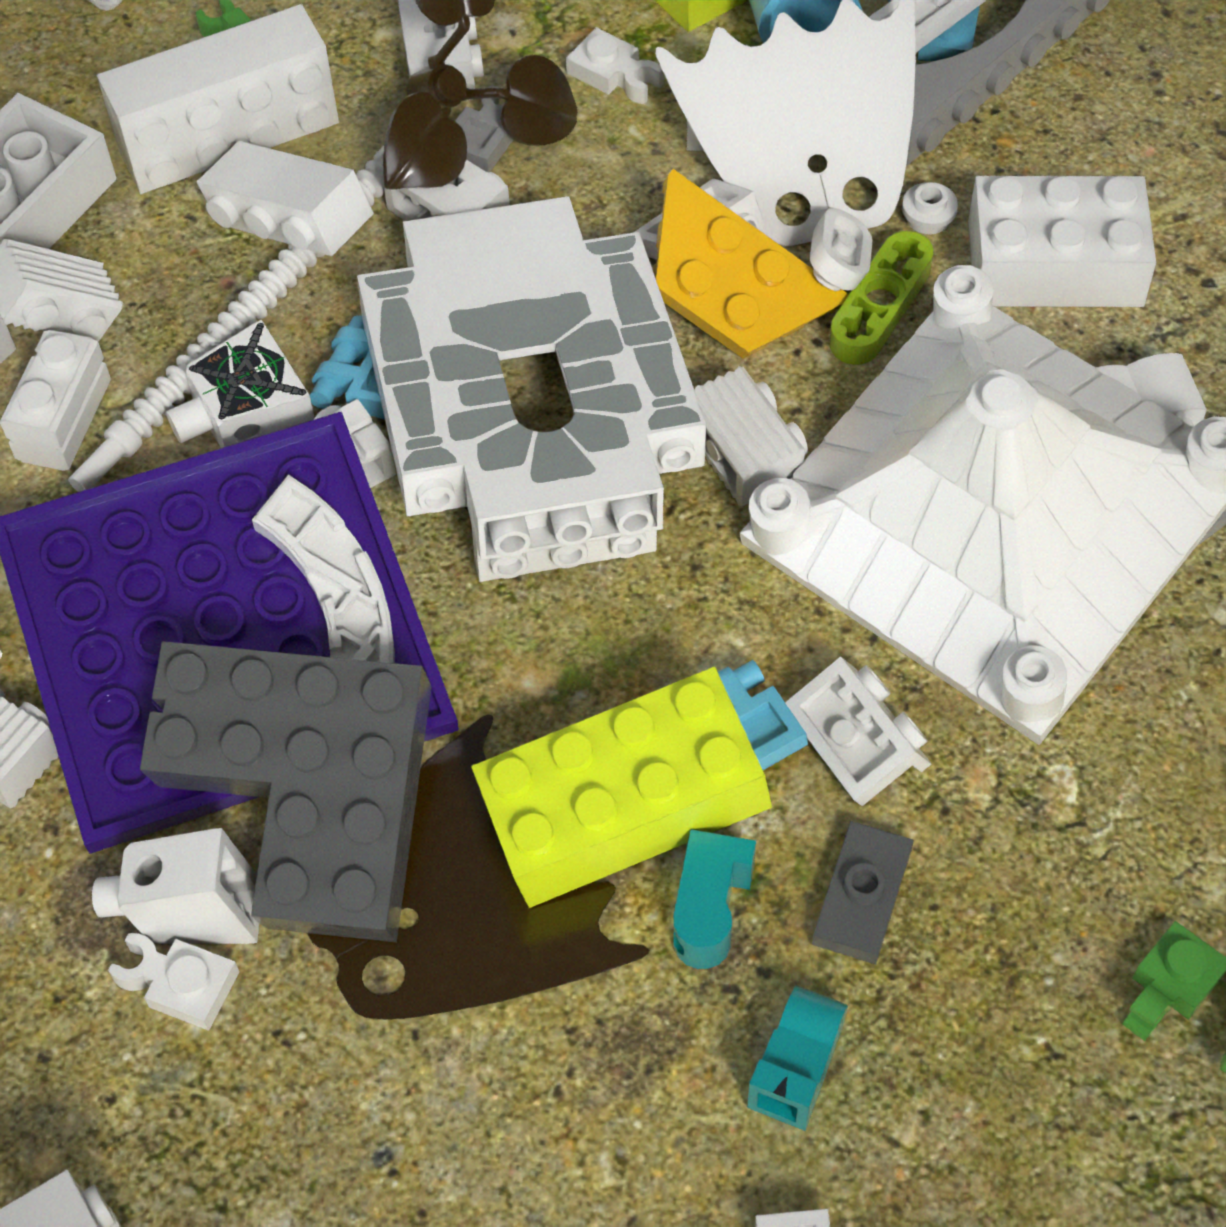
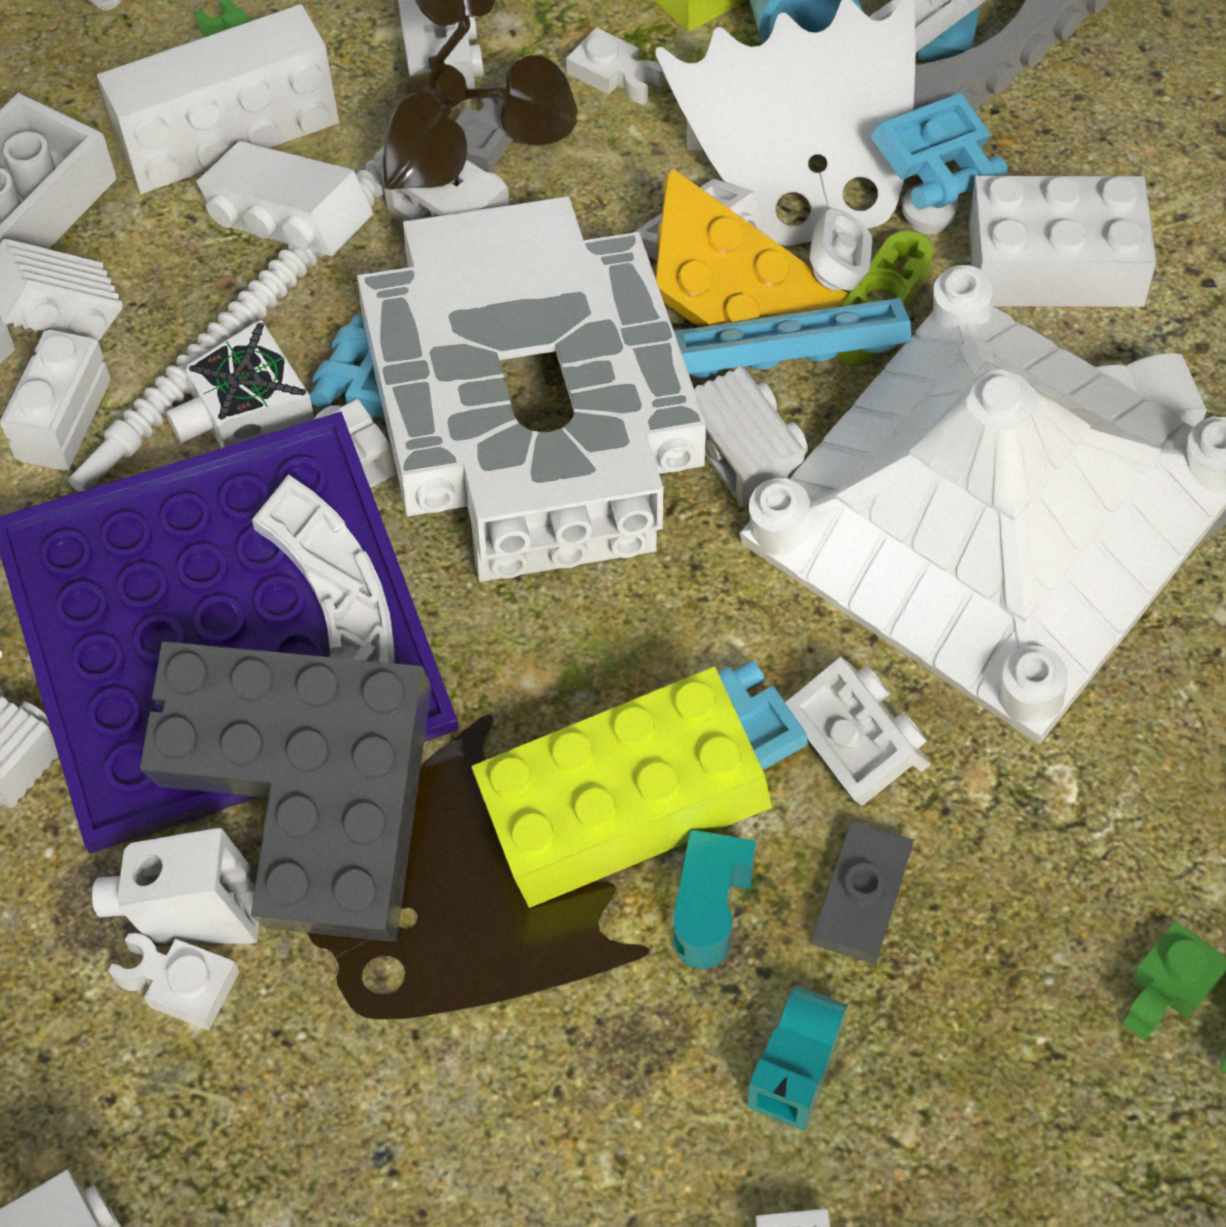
none -> medium azure plate [674,298,912,378]
none -> medium azure plate [871,93,1007,210]

